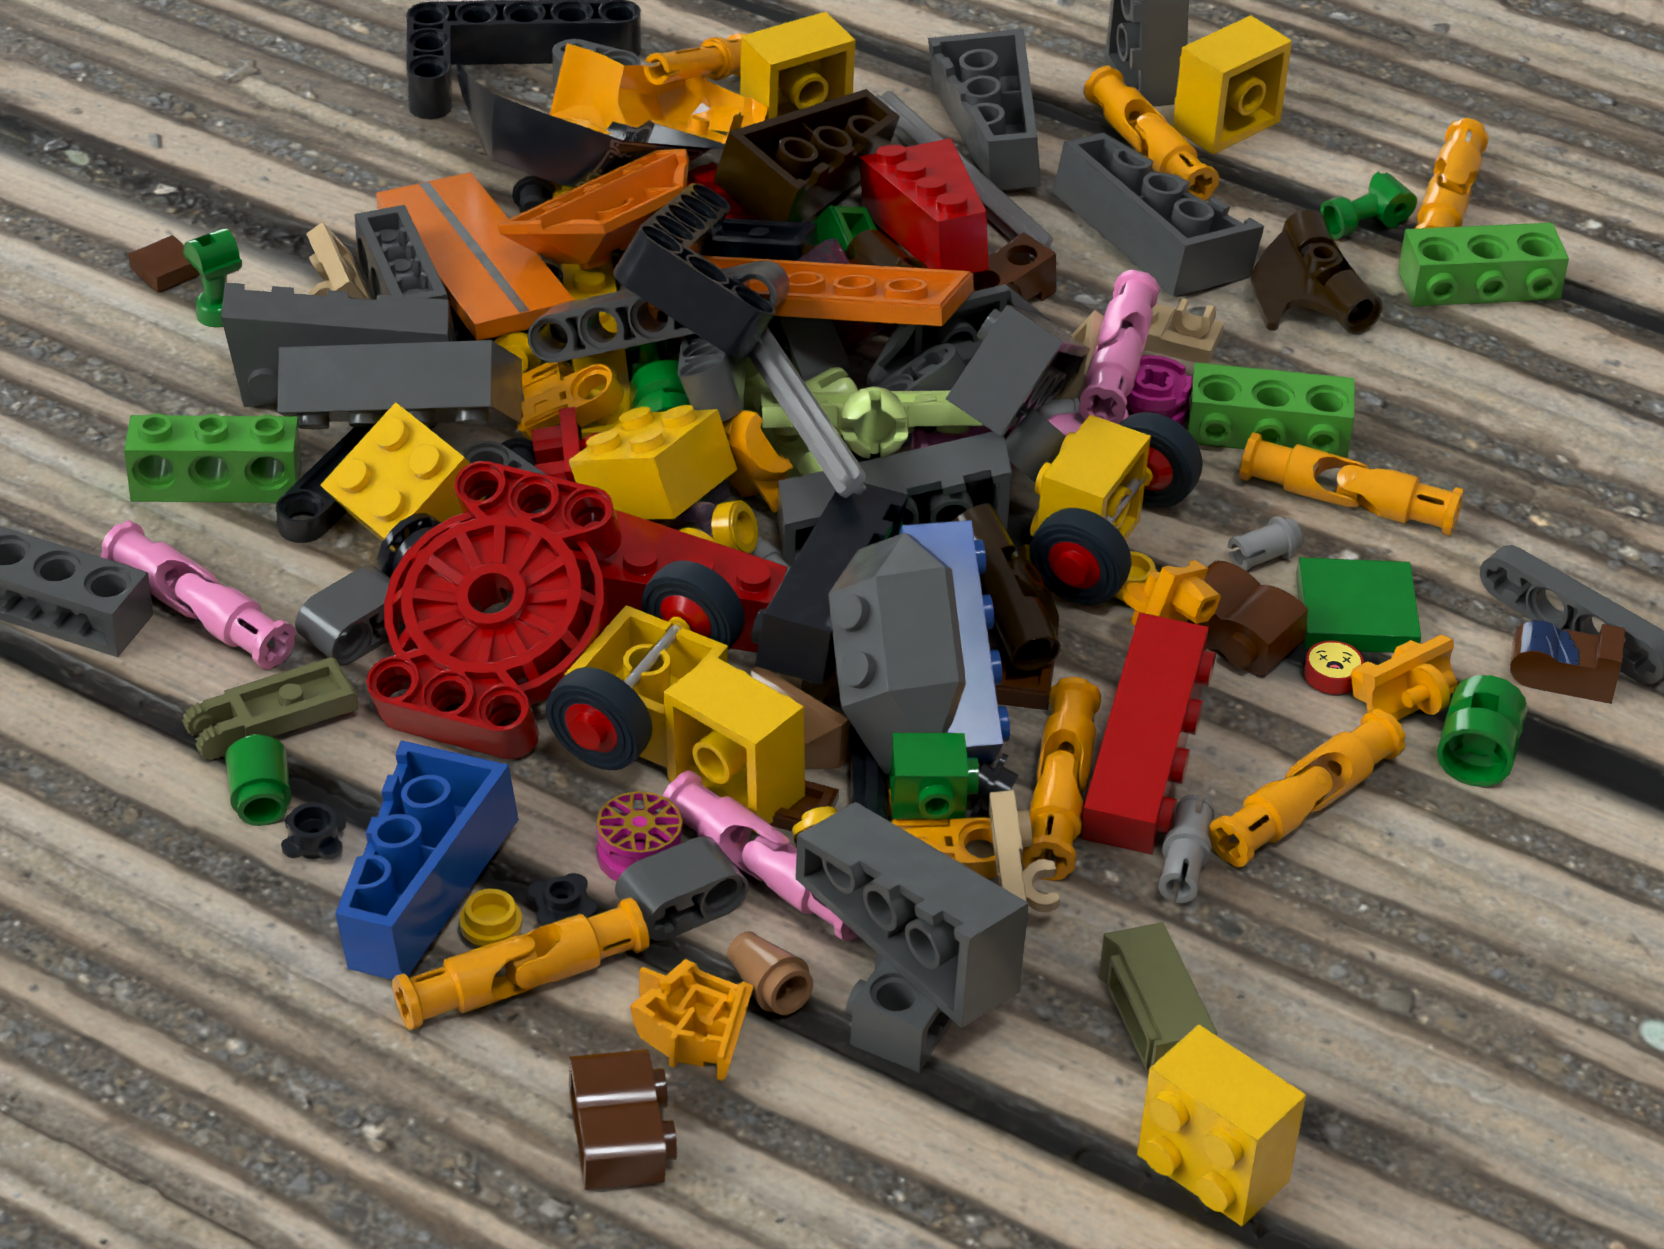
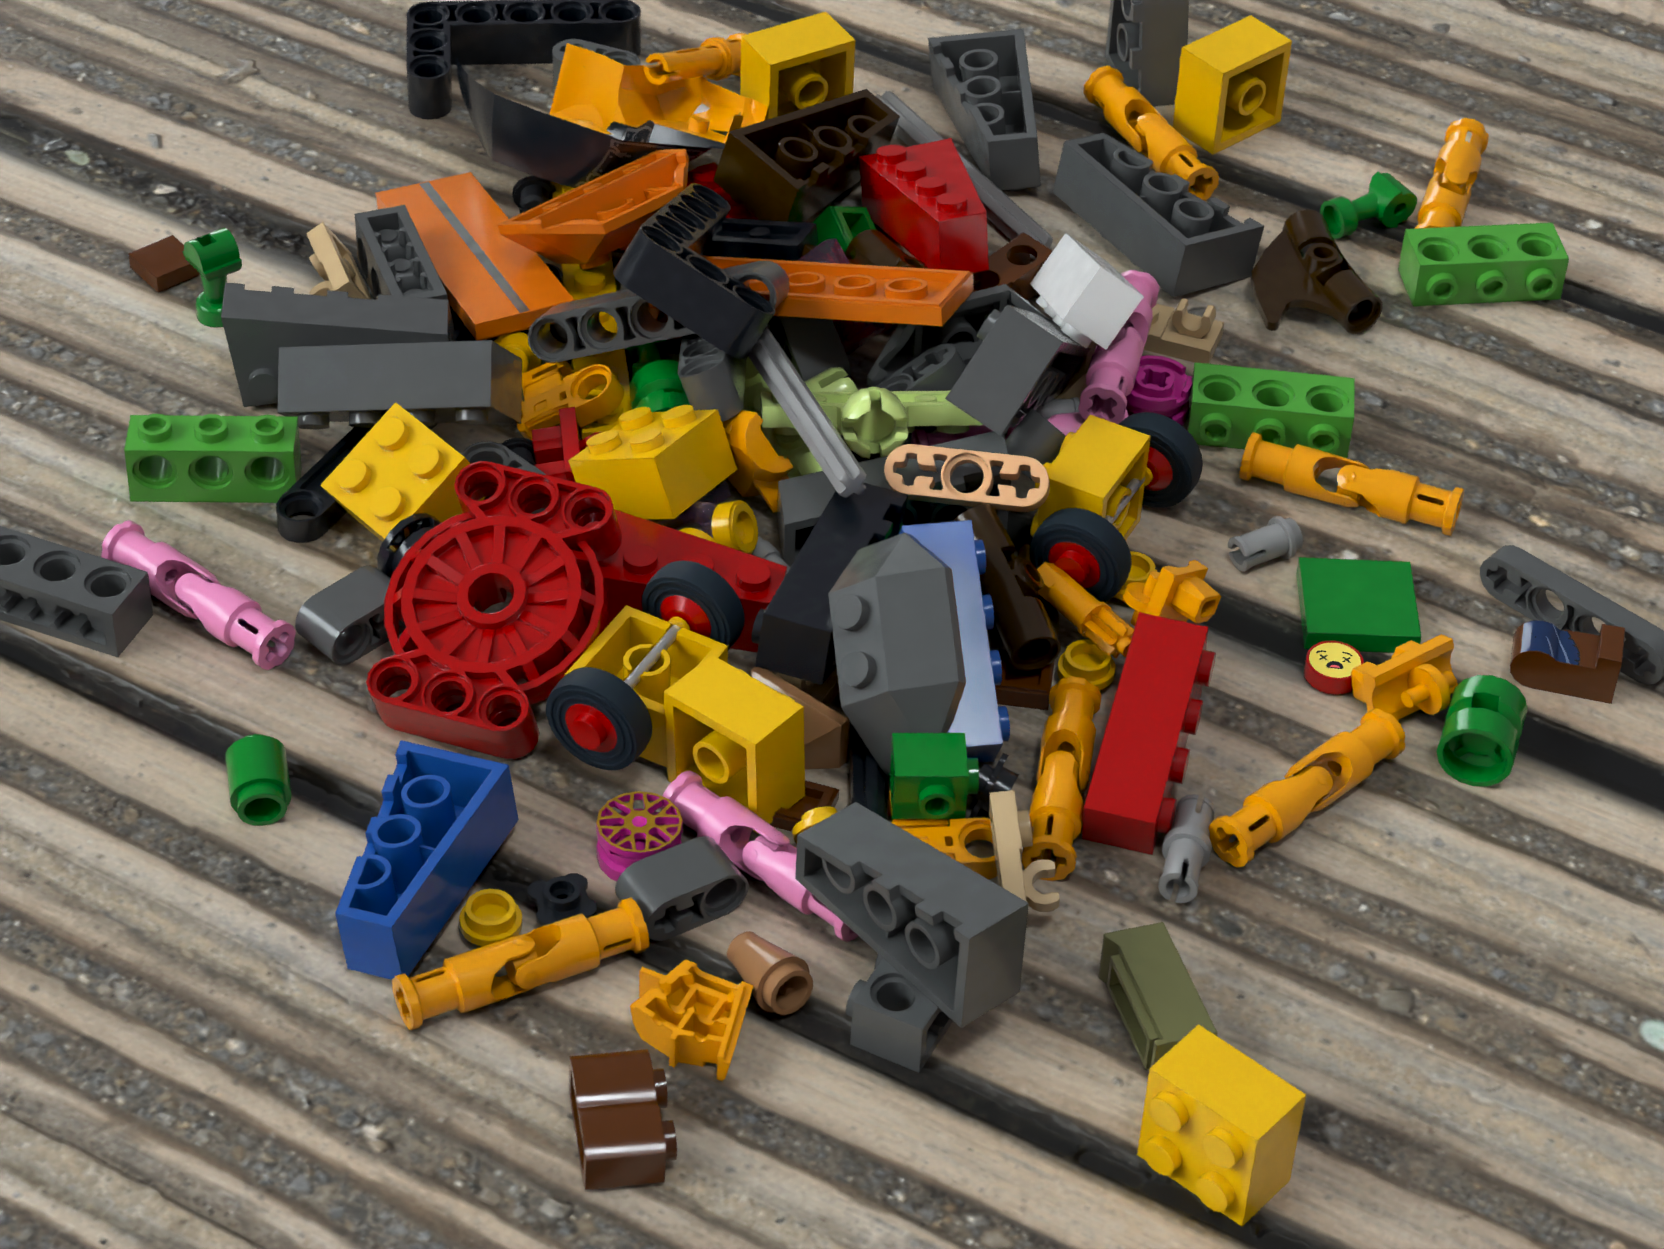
olive hinge [182,657,358,761] -> none
black plate [281,802,346,859] -> none
reddish brown brick [1187,560,1308,675] -> none
none -> light nougat beam [884,444,1050,512]
none -> white brick [1030,233,1144,350]
none -> light orange piece [1037,562,1134,659]
none -> yellow plate [1057,639,1116,690]

